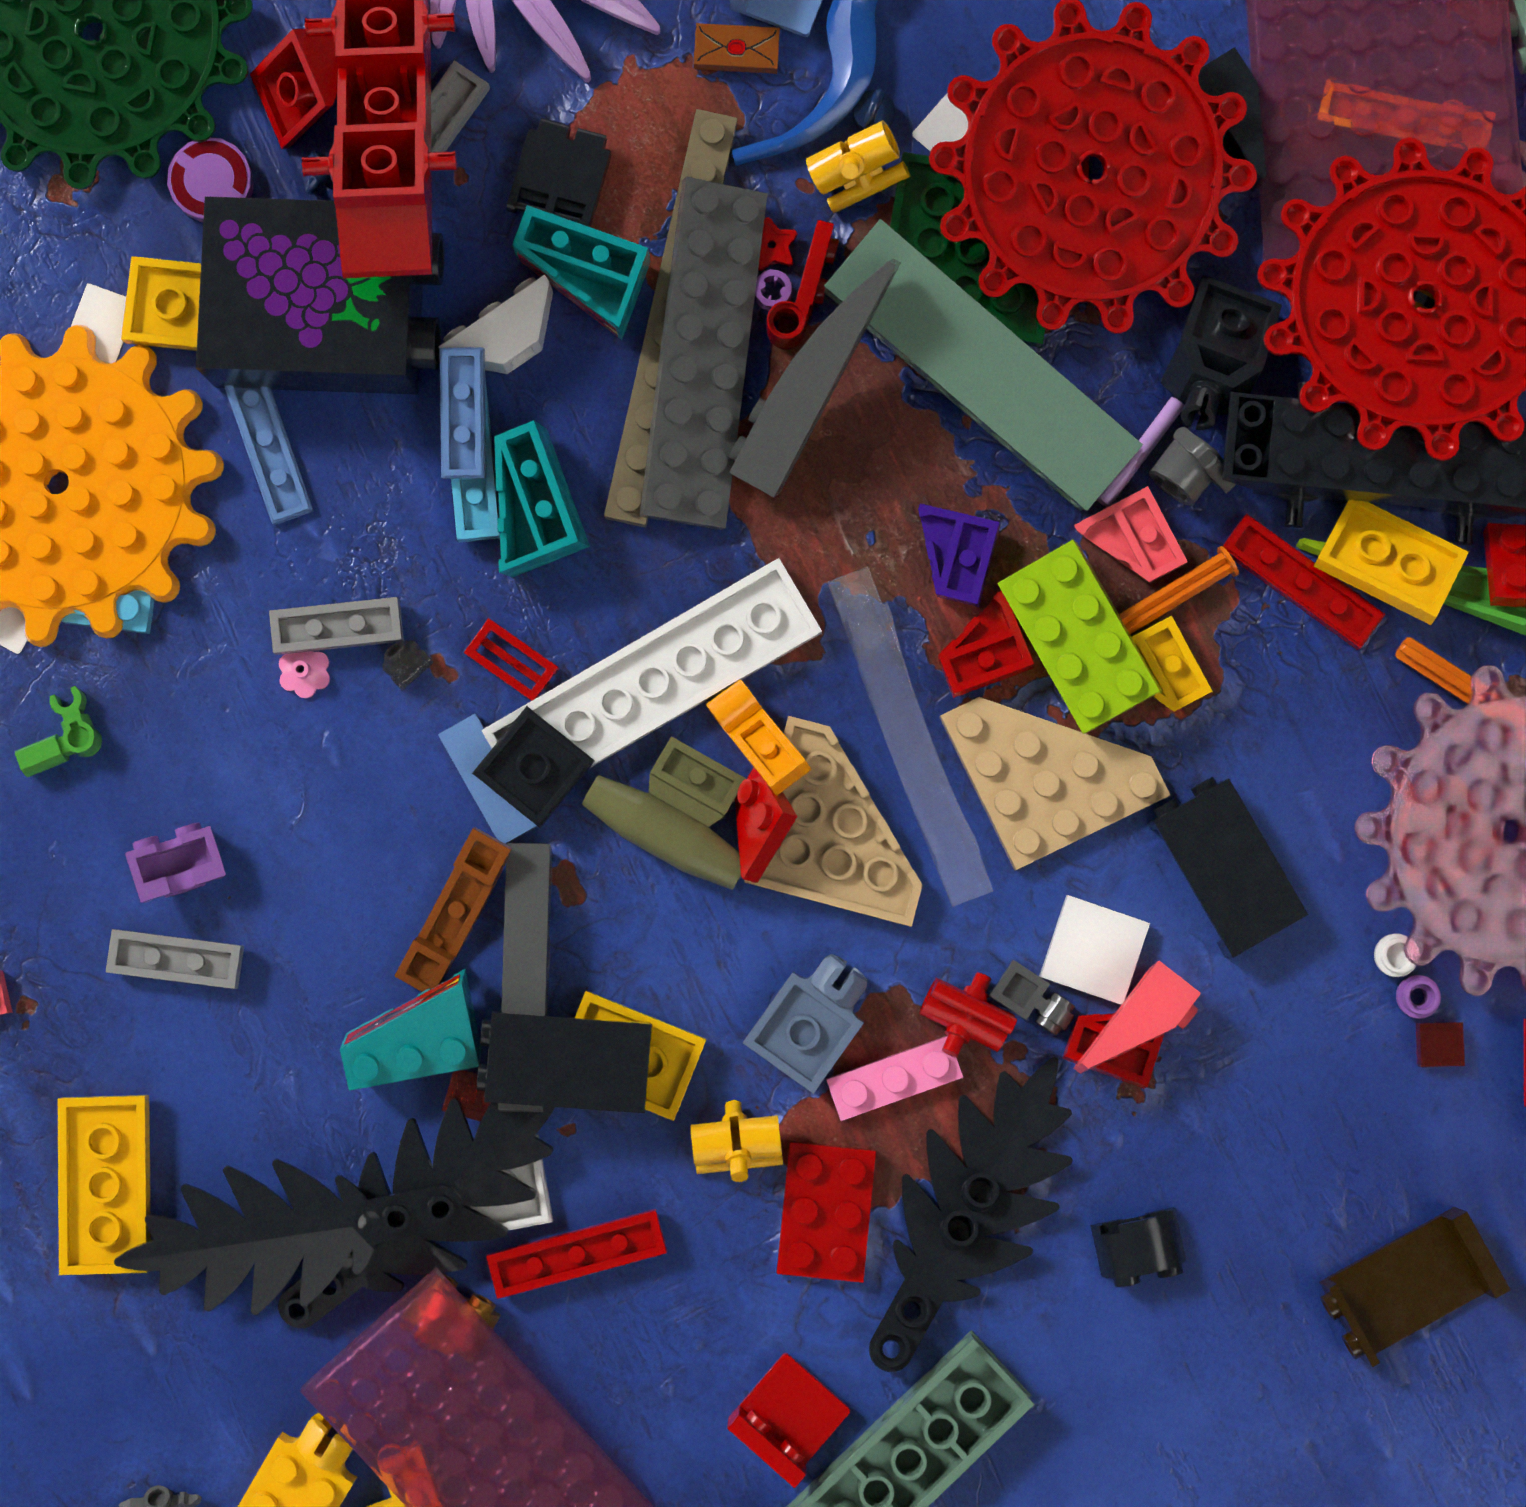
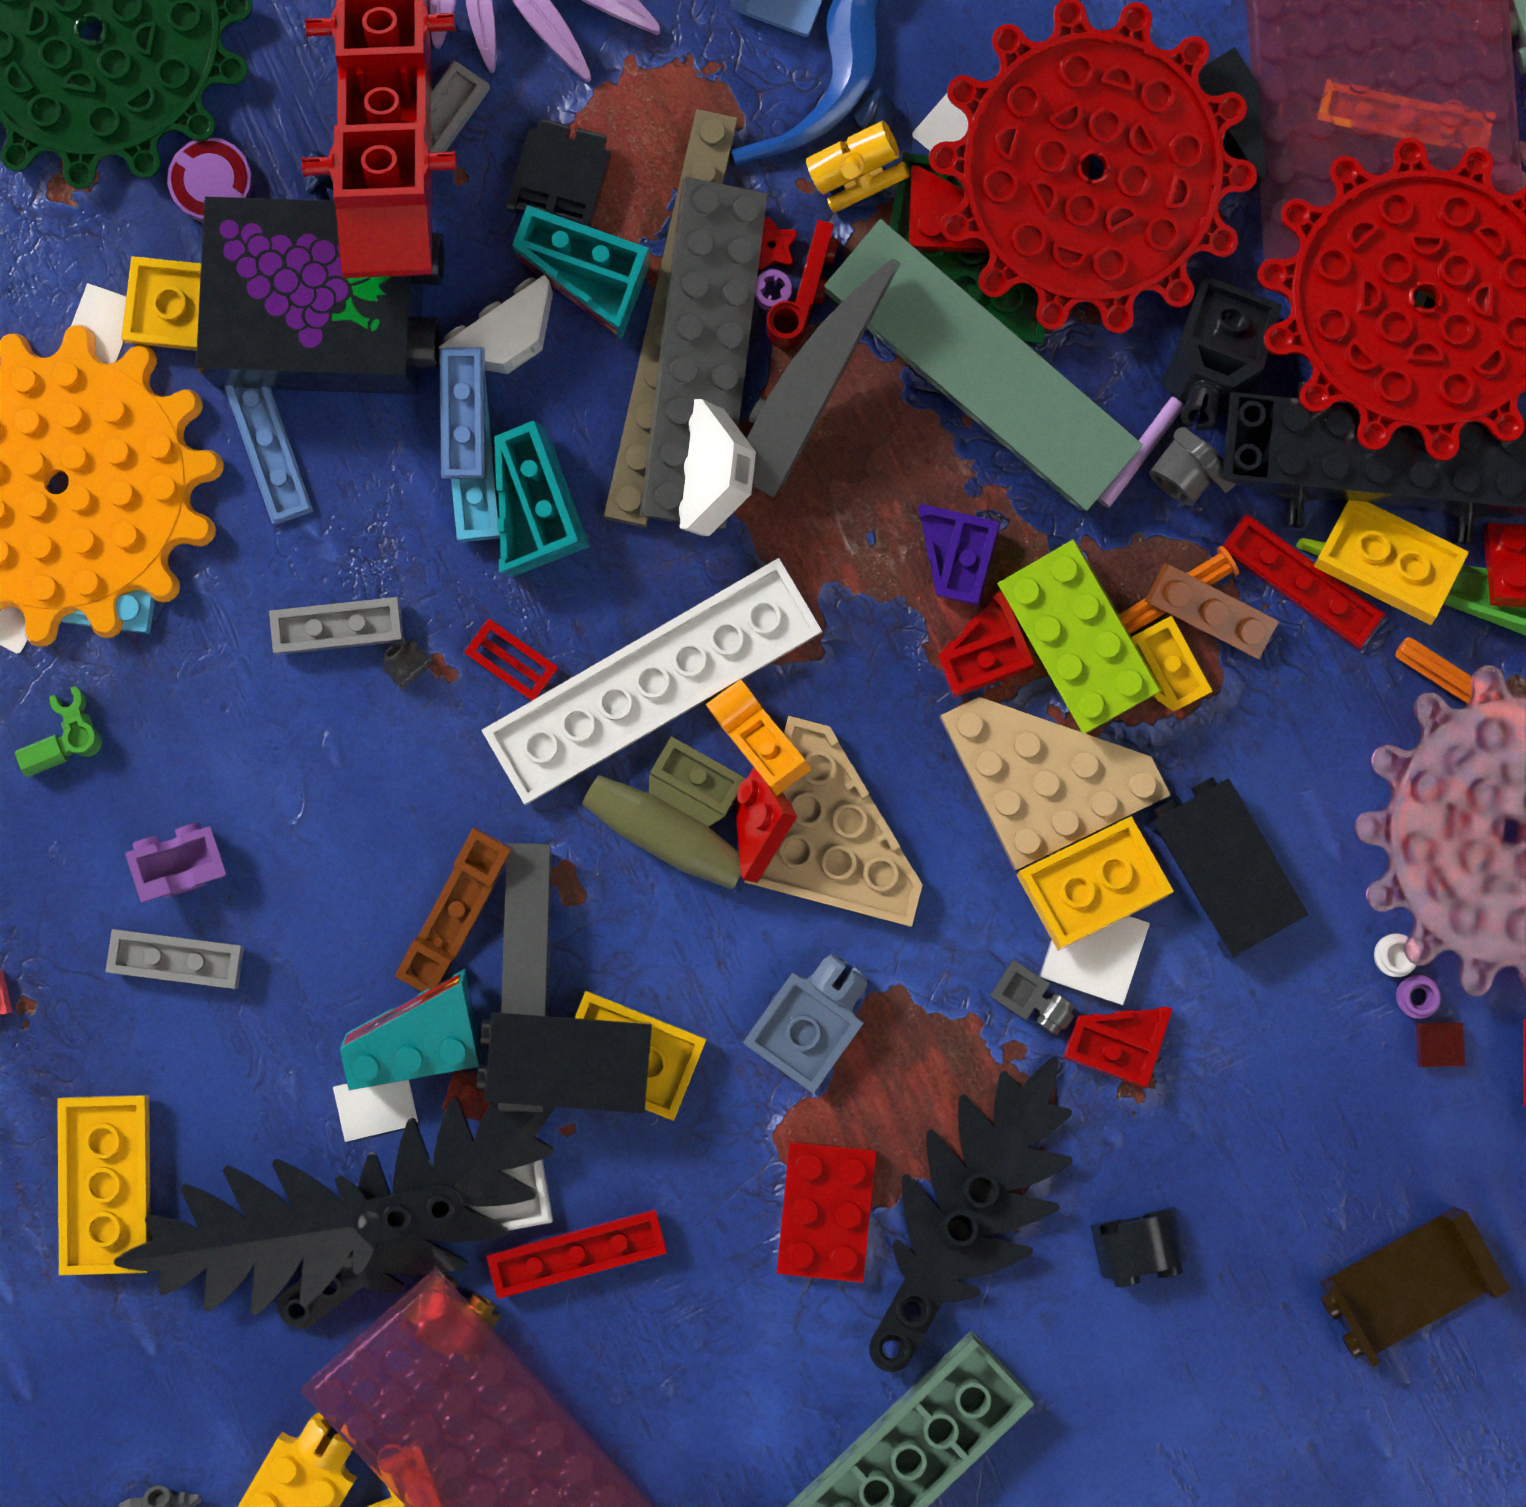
red slope [250,29,338,149] -> none
bright pink plant [279,651,330,699] -> none
medium blue tile [438,713,538,844] -> none
black tile [472,706,595,828] -> none
yellow pin [691,1100,783,1182] -> none
dark orange tile [694,23,780,74] -> none
red bracket [727,1353,850,1488] -> none
bright pink plate [826,1036,963,1121] -> none
clear slope [827,567,993,906] -> none
red pin [919,972,1017,1057] -> none
coral slope [1073,961,1201,1074] -> none
coral wing [1074,486,1188,583] -> none
none -> white sticker [333,1080,418,1142]
none -> white slope [679,399,756,536]
none -> red wing [909,166,989,253]
none -> yellow plate [1017,816,1174,951]
none -> dark orange plate [1145,563,1279,659]

